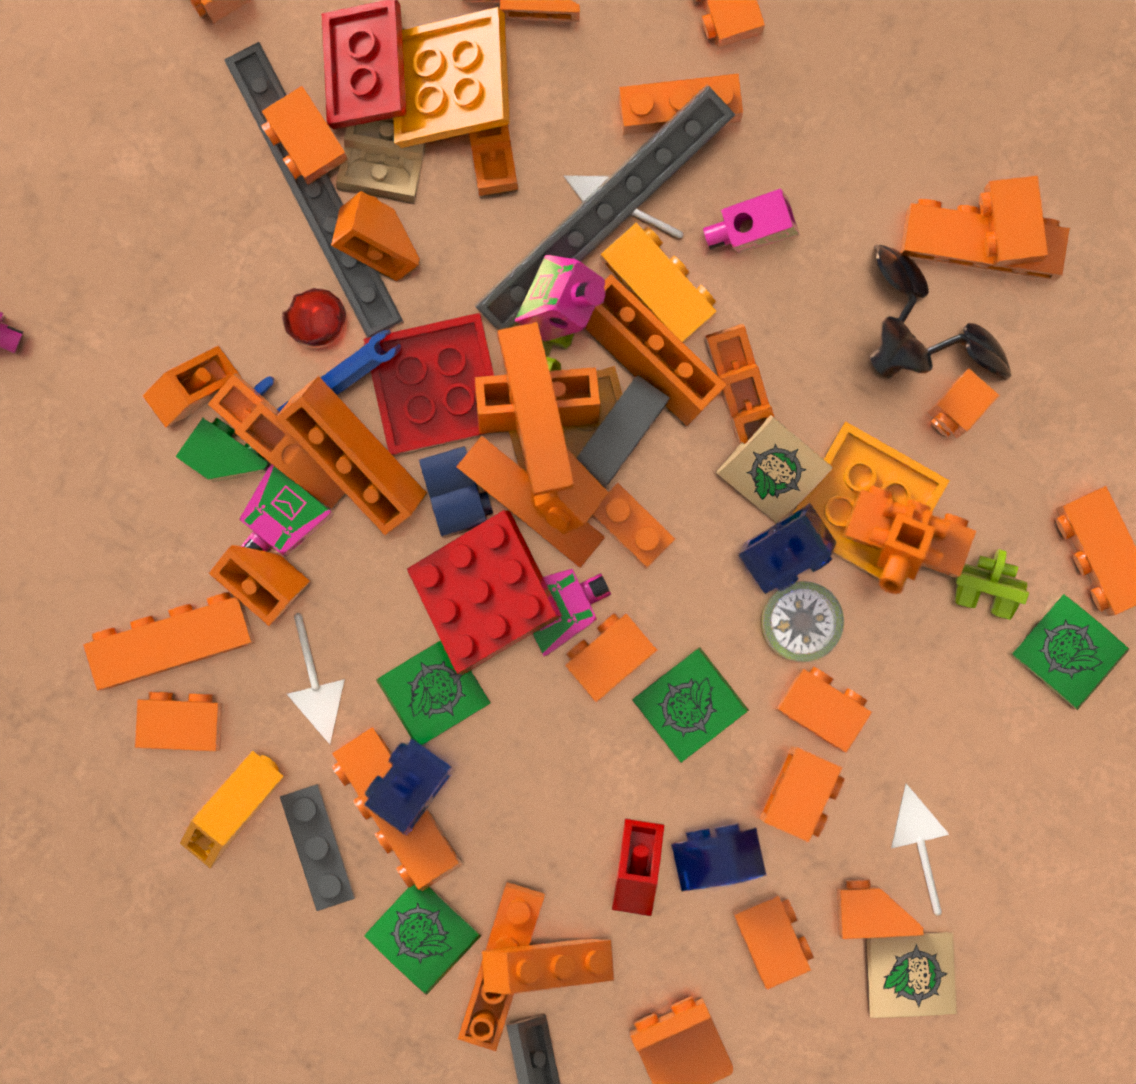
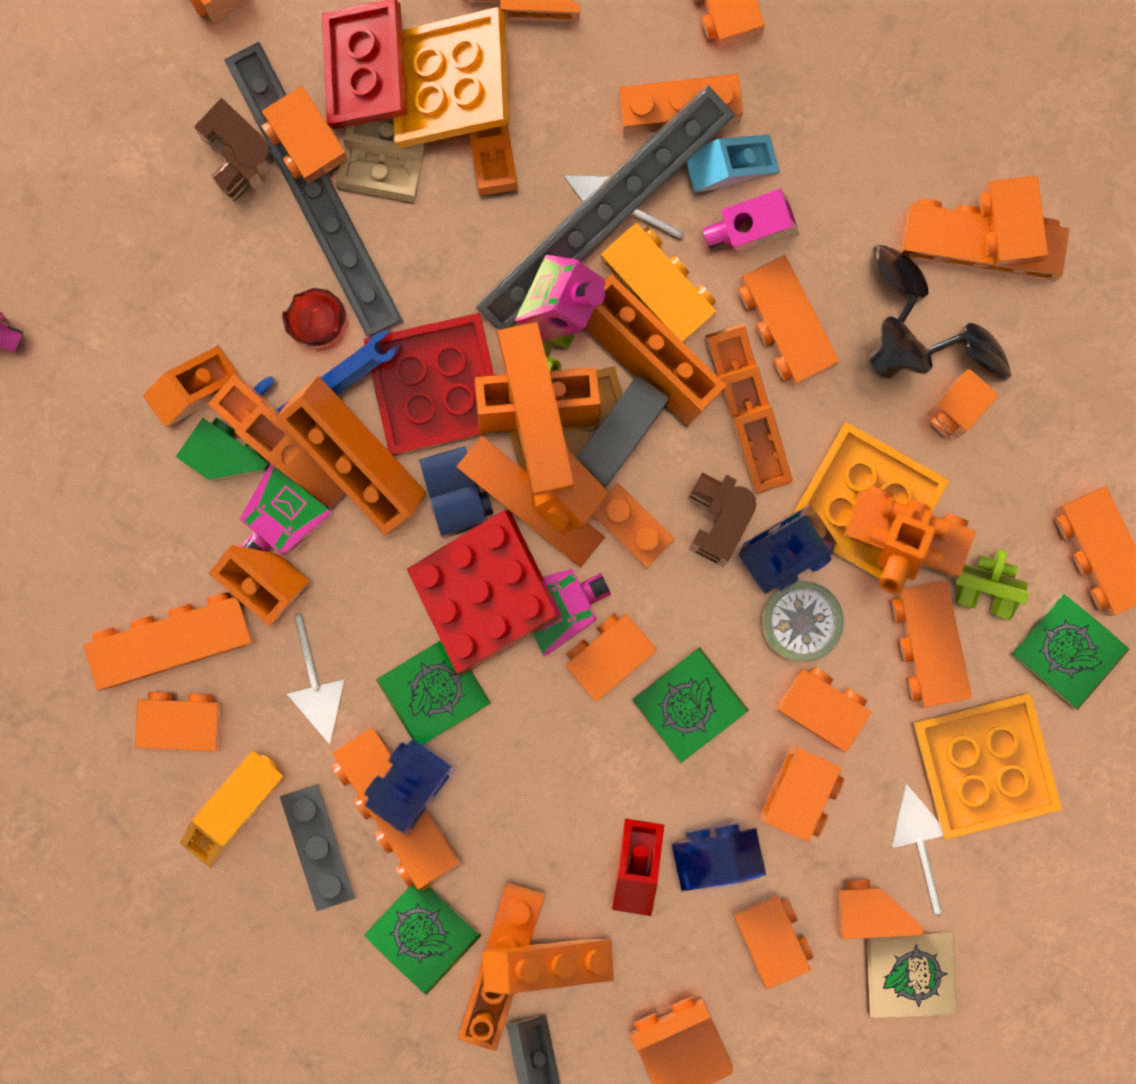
orange slope [331,191,420,281] -> none
tan slope [716,415,833,523] -> none
none -> reddish brown hips [194,97,274,200]
none -> medium azure slope [686,134,780,192]
none -> reddish brown hips [688,472,756,568]
none -> orange brick [738,255,839,387]
none -> orange brick [891,580,972,708]
none -> light orange plate [913,693,1062,840]

